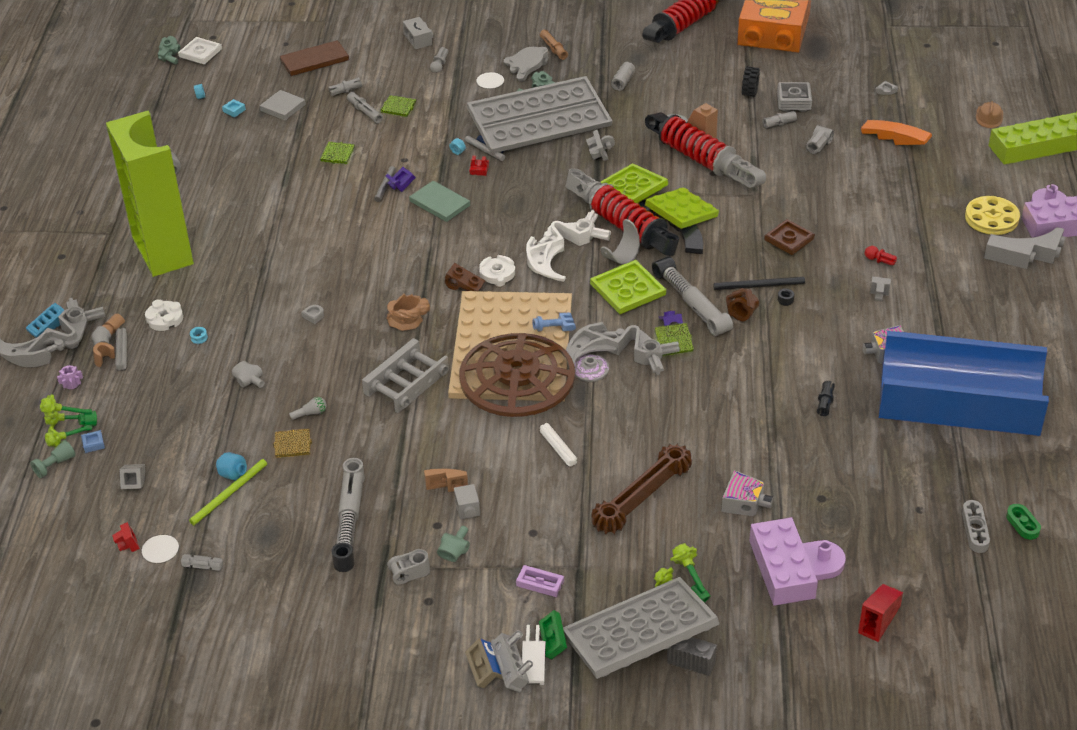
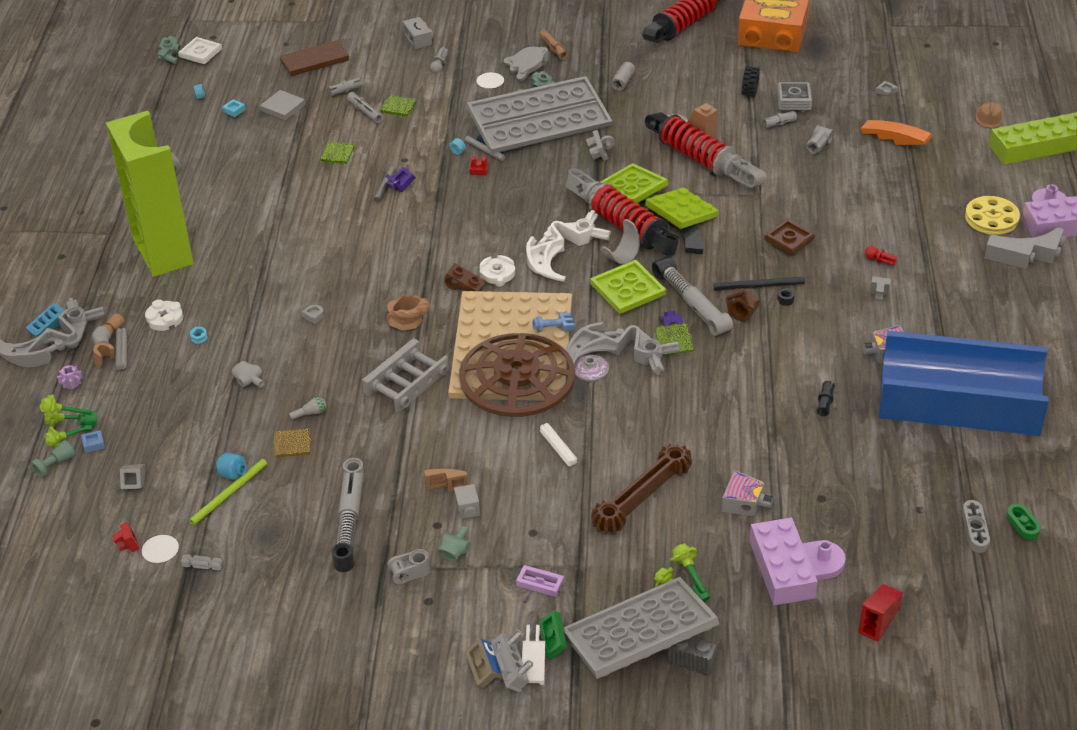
sand green tile [409,181,471,222] -> none

